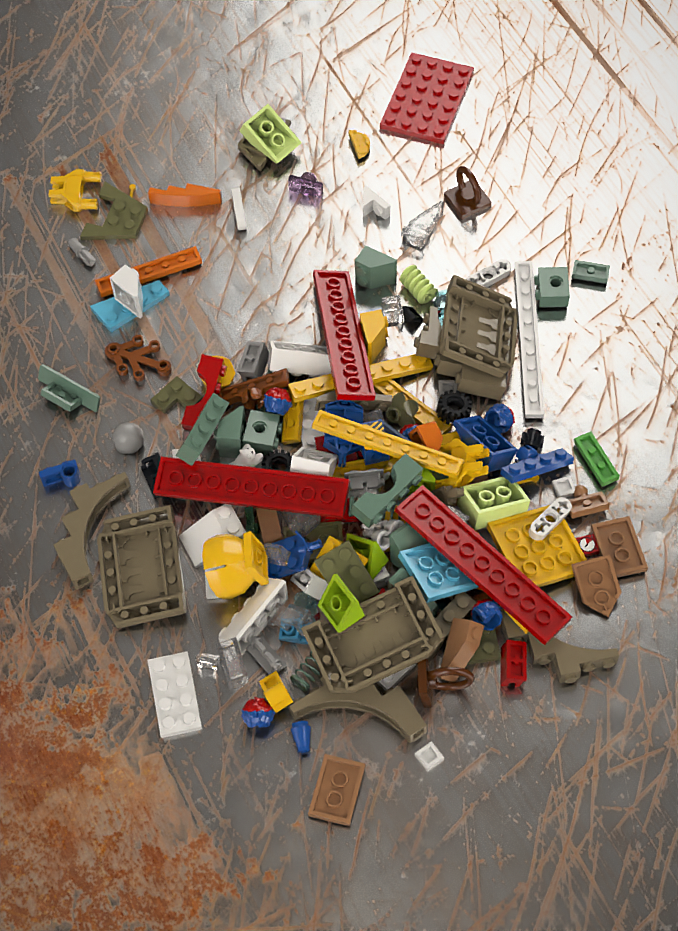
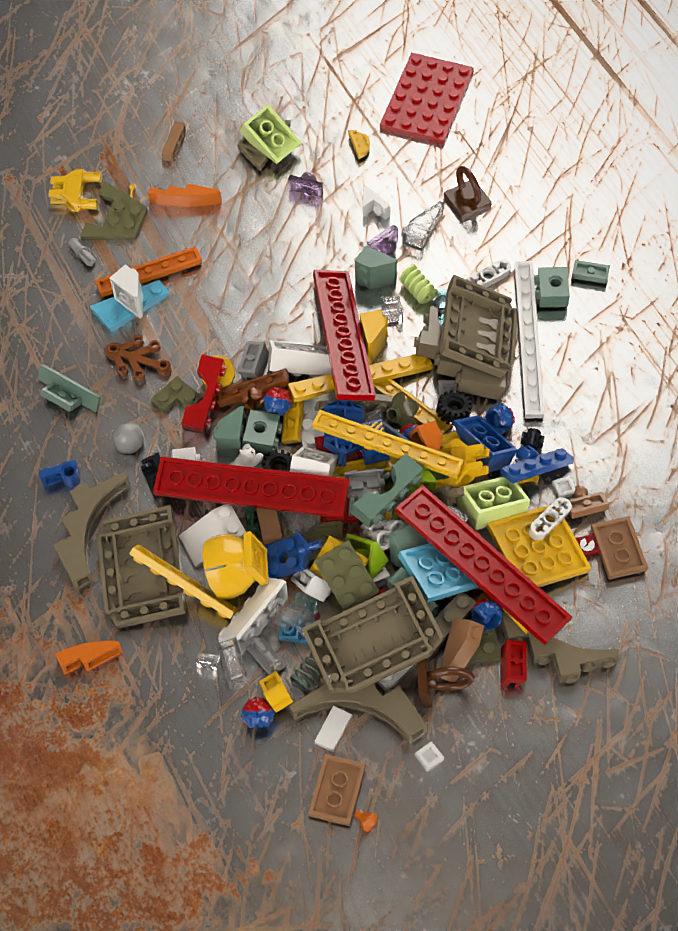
white plate [148,651,202,738] -> none
sand green arch [175,393,229,466] -> none
white beam [231,187,247,231] -> none
clear slope [264,543,291,566] -> none
blue cone [290,721,311,753] -> none
lime slope [318,574,365,633] -> none
black slope [402,306,423,323] -> none
medium nougat tile [571,554,622,617] -> none
bright green plate [574,431,620,487] -> none
none -> orange slope [55,641,123,675]
none -> yellow plate [129,545,239,619]
none -> medium nougat piece [161,121,186,162]
none -> white tile [314,706,352,752]
none -> orange rock [354,809,378,832]
none -> clear purple tile [367,224,398,255]

